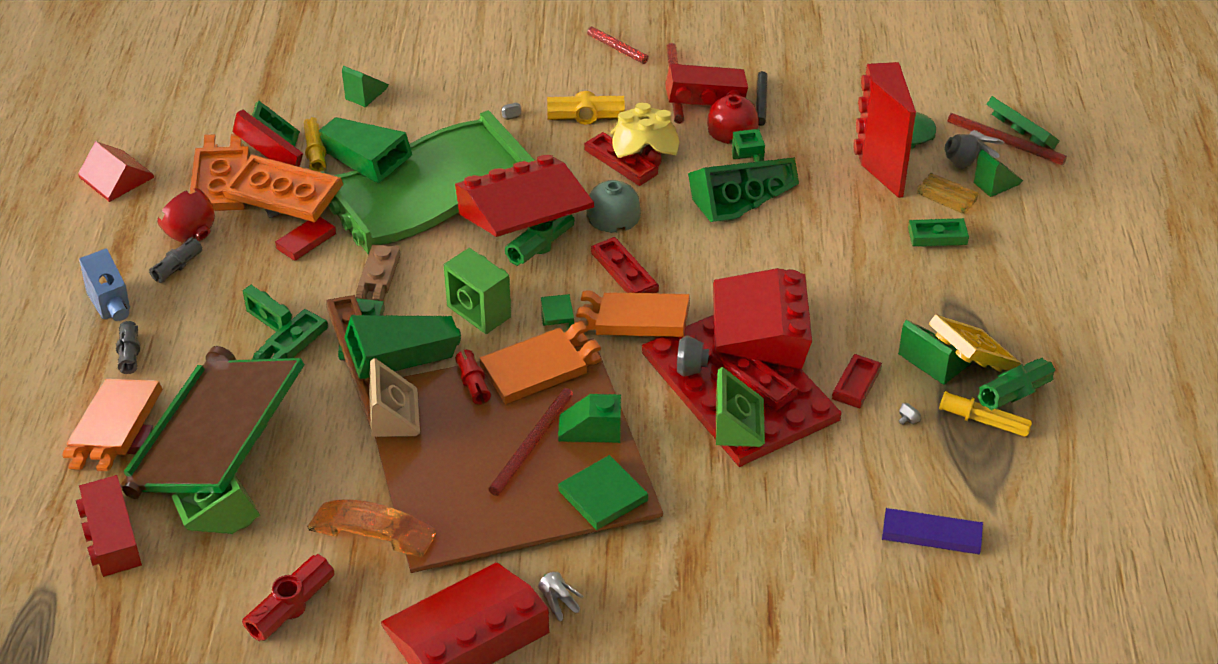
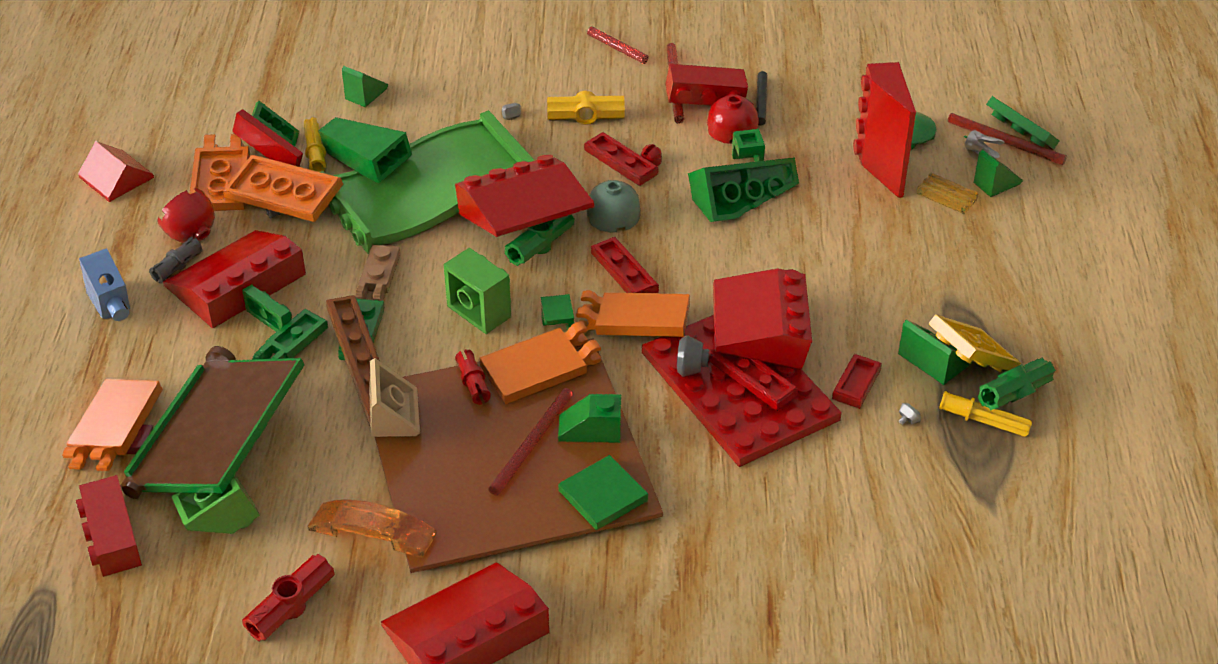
dark grey pin [116,321,140,374] -> none
red tile [275,216,336,261] -> none
green slope [344,315,461,379] -> none
flat silver piece [538,572,584,621] -> none
light yellow brick [610,103,679,158] -> none
bright green slope [716,367,765,447] -> none
dark purple tile [882,508,983,555] -> none
green plate [908,218,969,247] -> none
dark grey cone [944,134,979,169] -> none
none -> red slope [163,230,306,328]

